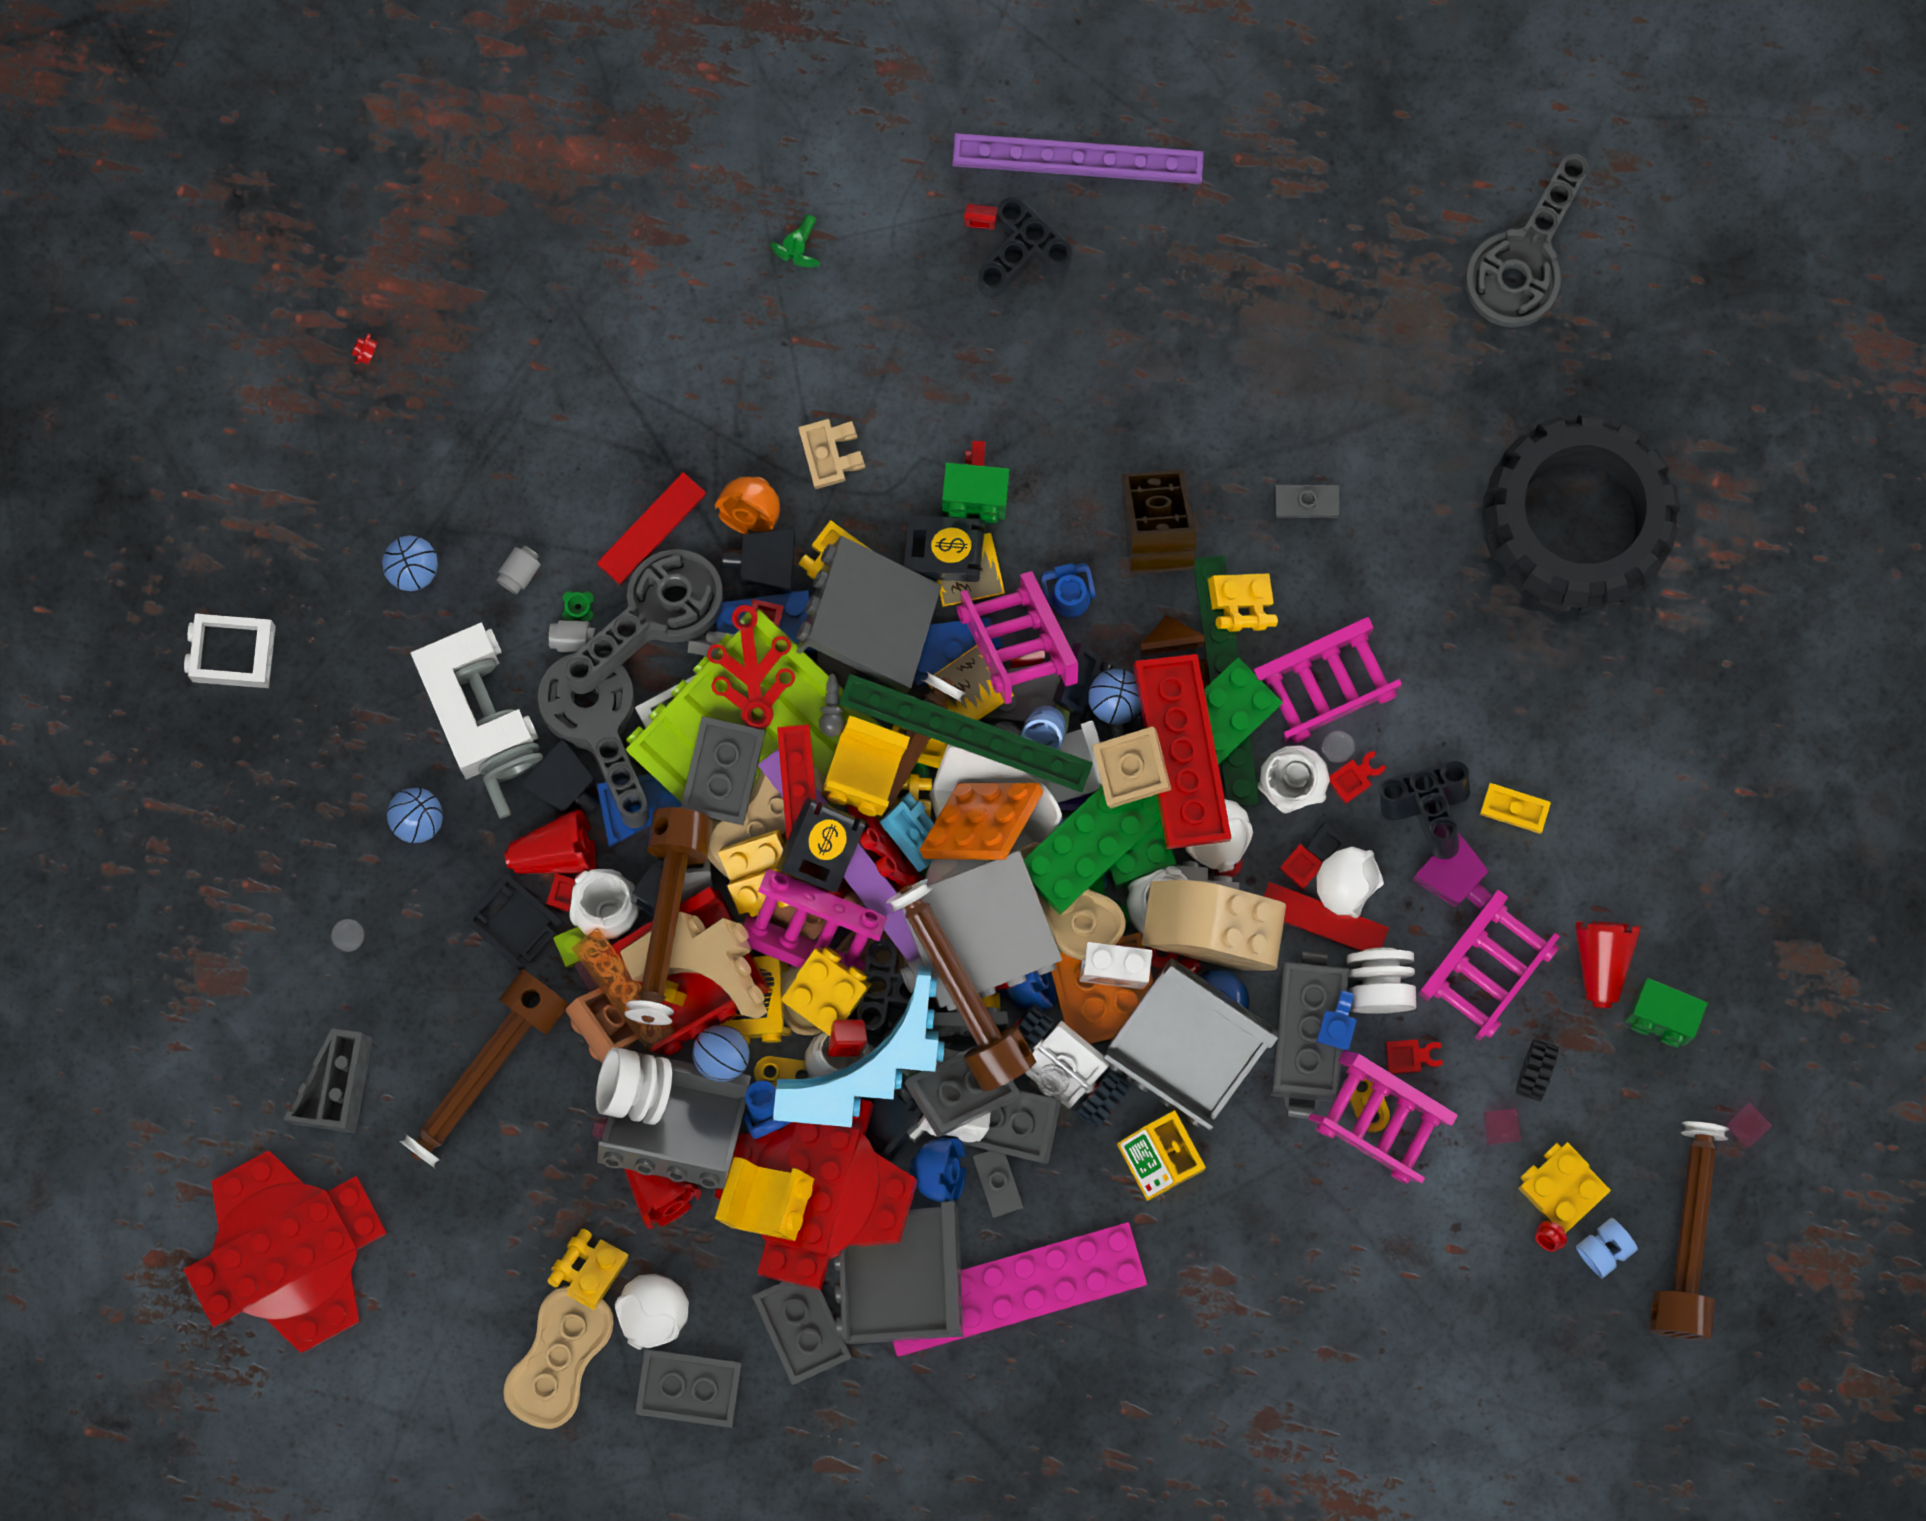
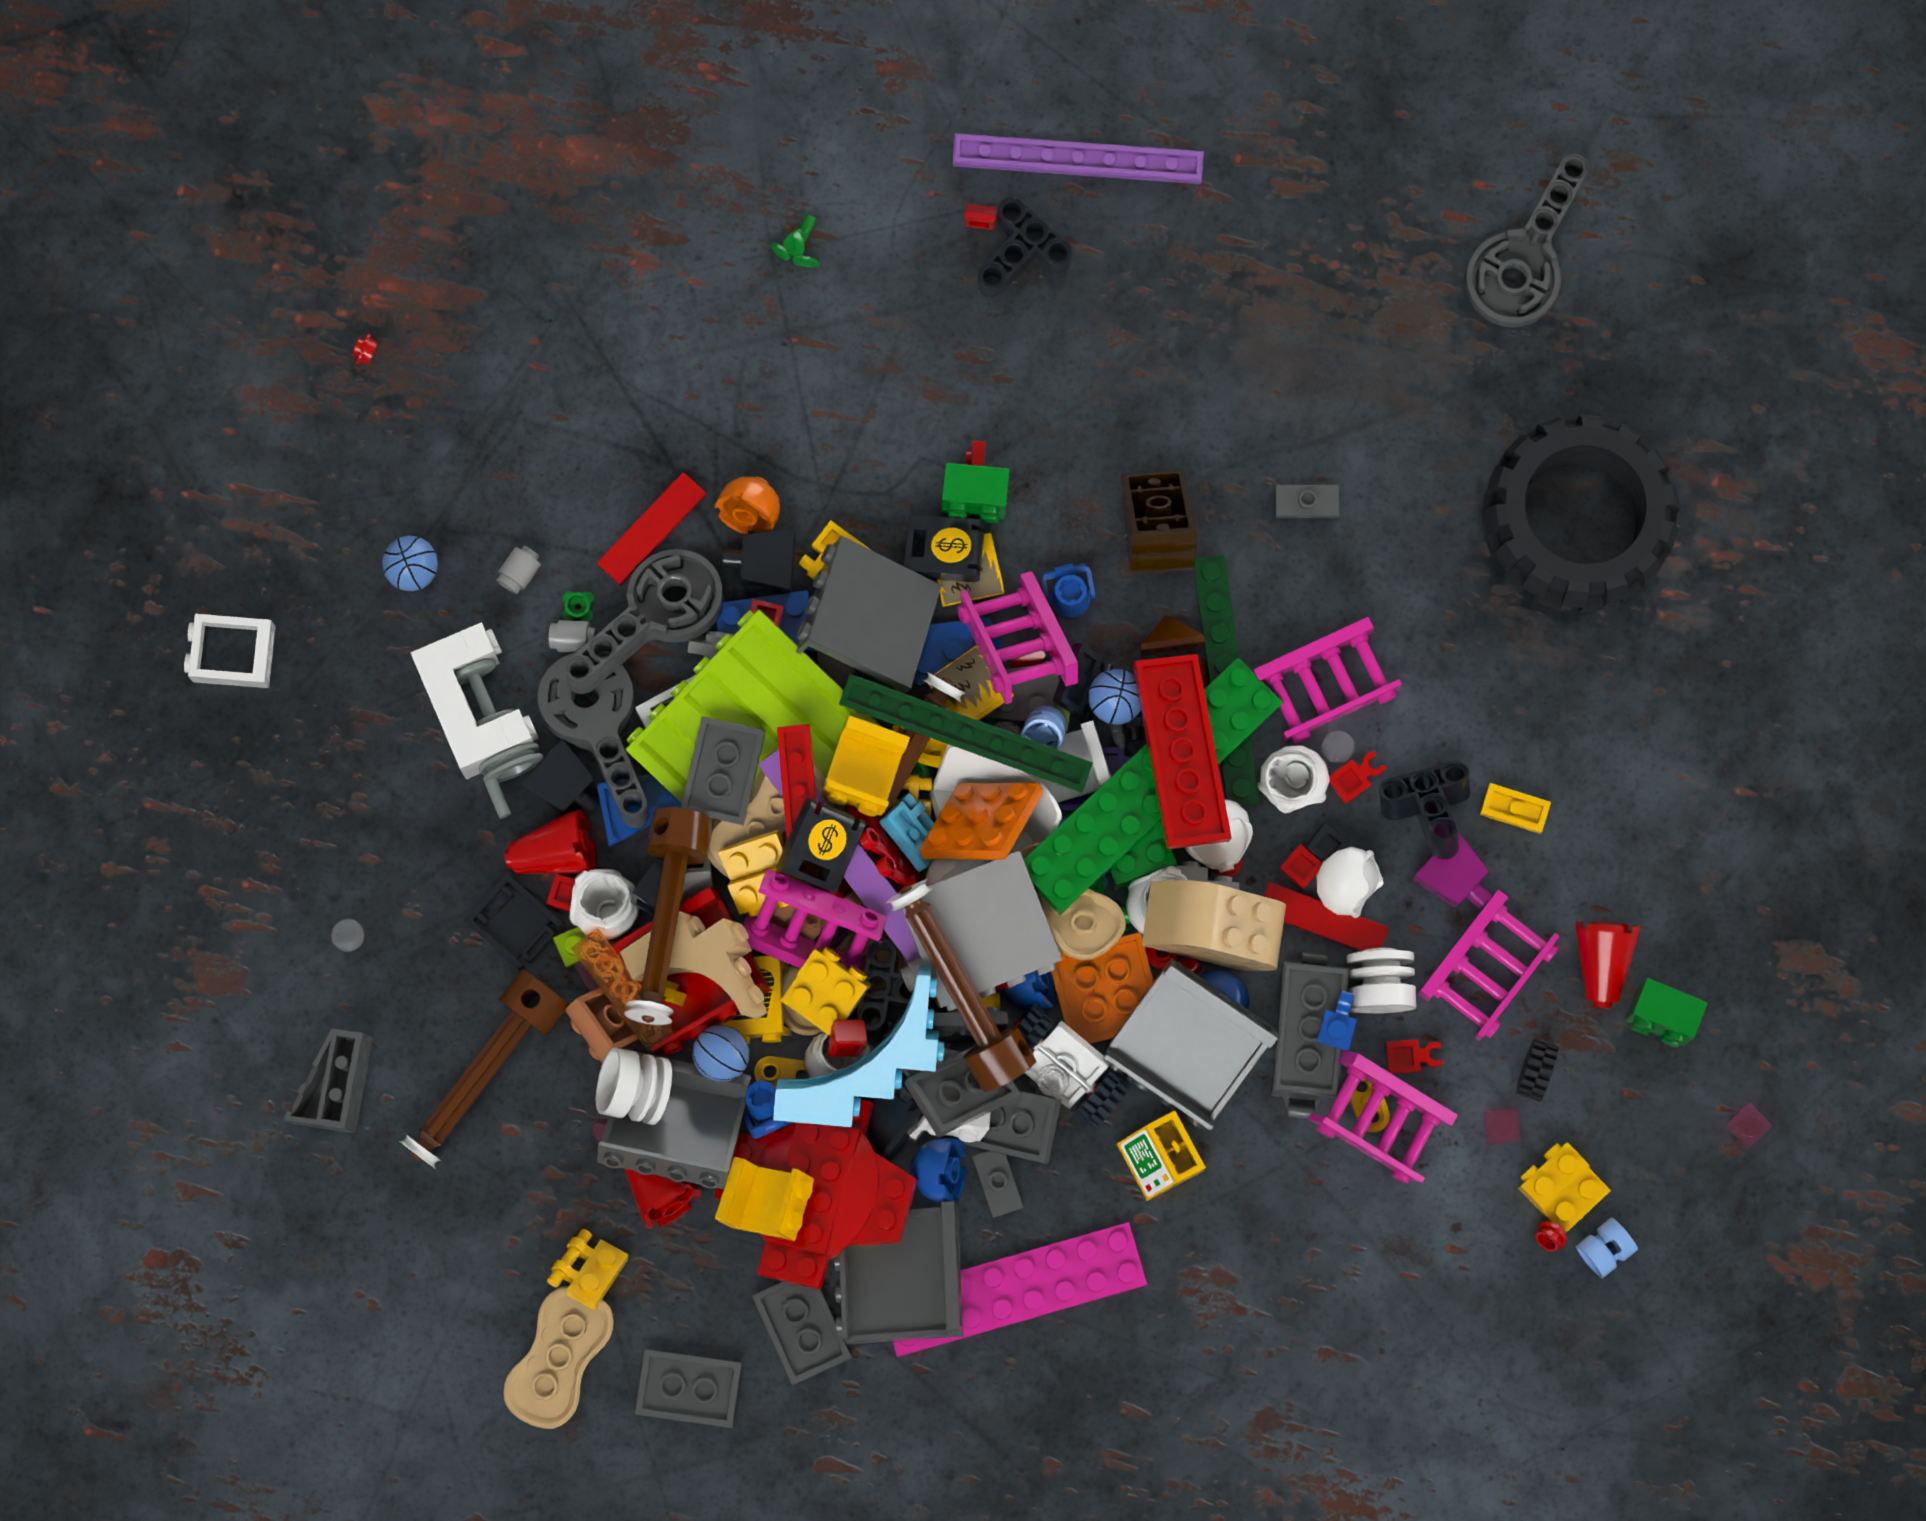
red plate [183,1150,387,1354] -> none
medium blue piece [387,787,443,843] -> none
white helmet [615,1274,689,1350] -> none
red plant [707,605,795,730] -> none
tan plate [798,419,866,489] -> none
dark grey bar [819,674,845,737] -> none
white panel [1079,942,1152,989] -> none
tan plate [1092,726,1172,808] -> none
yellow plate [1208,574,1278,632] -> none
reddish brown piece [1649,1121,1730,1341] -> none

